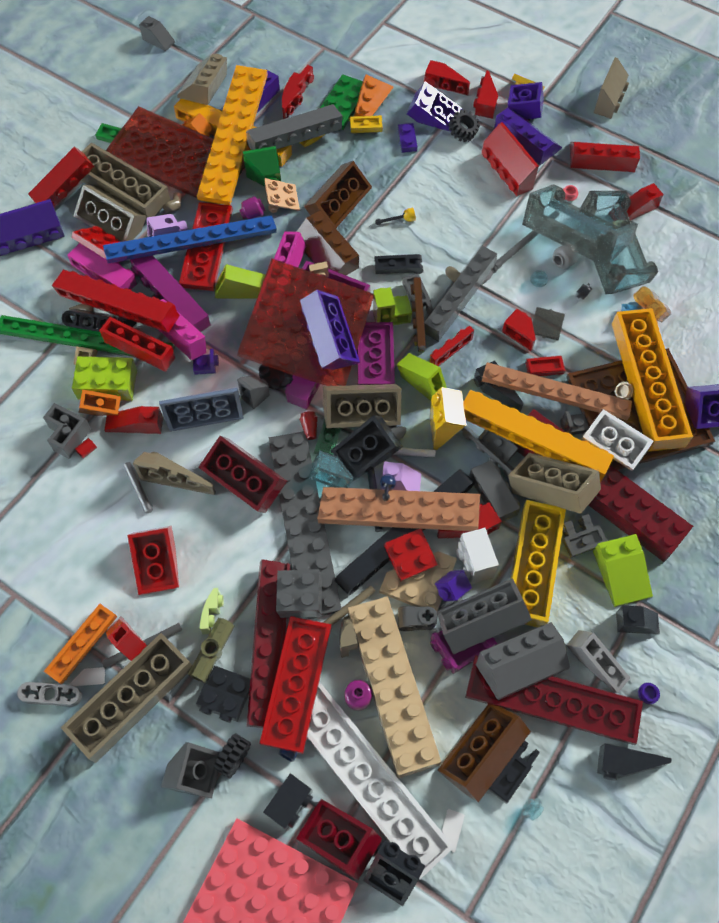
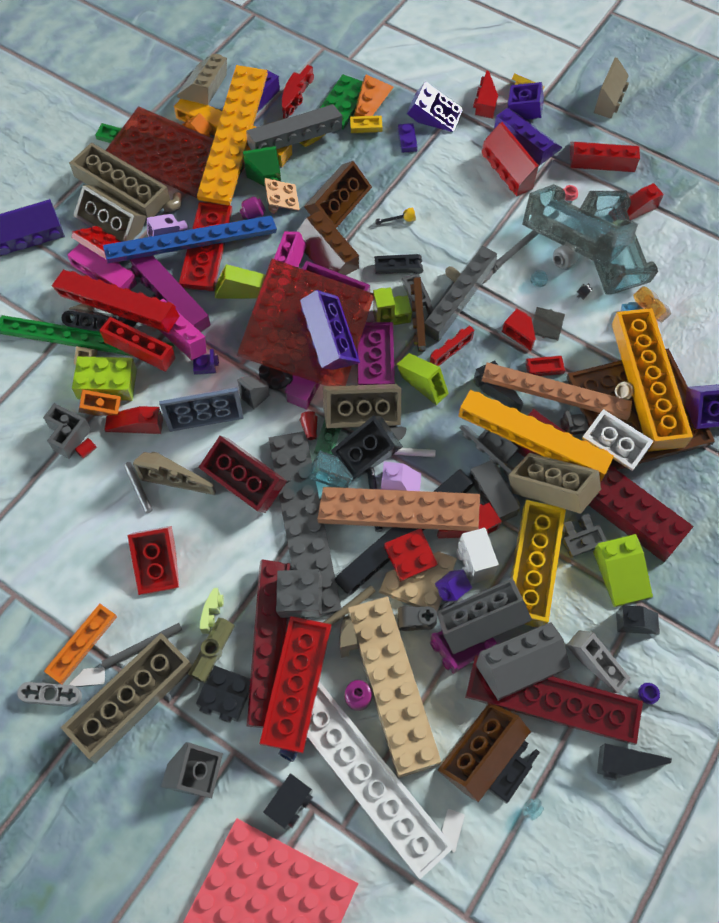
red brick [28,146,94,208] -> none
red slope [106,616,147,661] -> none
dark grey slope [139,16,175,51] -> none
black tyre [214,733,251,779] -> none
dark red slope [296,799,382,881] -> none
tan plate [309,262,329,281] -> none
black plate [363,840,425,906] -> none
dark blue hinge [380,474,396,501] -> none
red slope [424,60,470,96] -> none
yellow slope [430,387,466,451] -> none
black tyre [449,110,480,142] -> none

